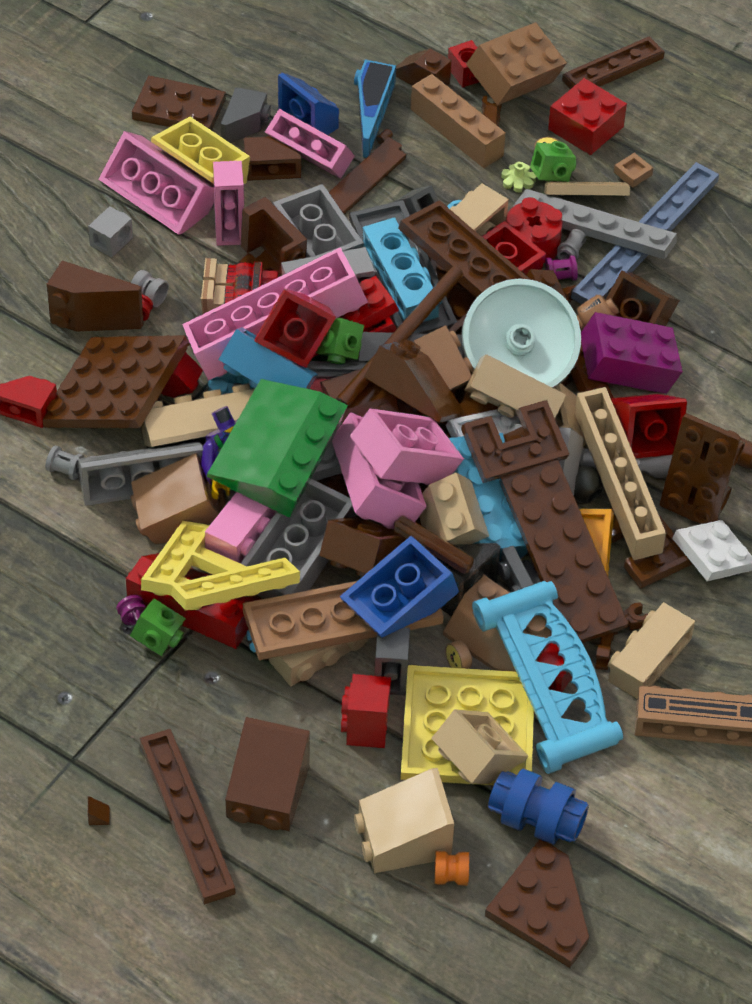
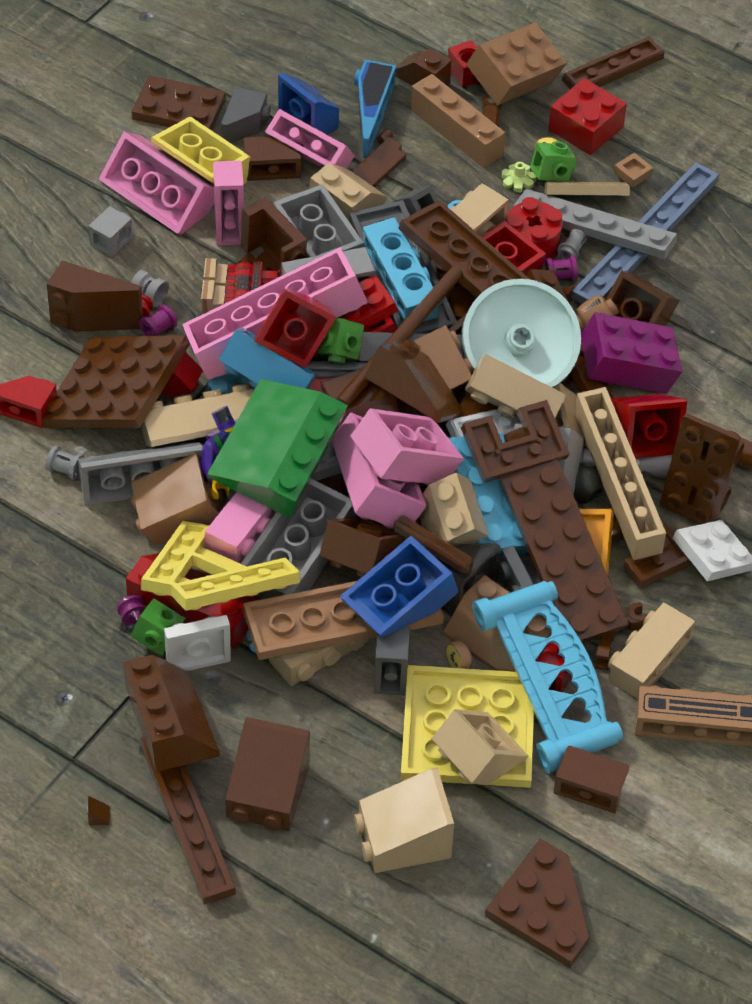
red brick [341,674,391,748] -> none
orange wheel [434,851,469,886] -> none
blue piece [488,768,589,845] -> none
none -> reddish brown slope [122,655,220,772]
none -> magenta bush [139,305,178,336]
none -> white plate [164,615,231,671]
none -> tan slope [309,163,387,224]
none -> reddish brown panel [553,746,629,814]

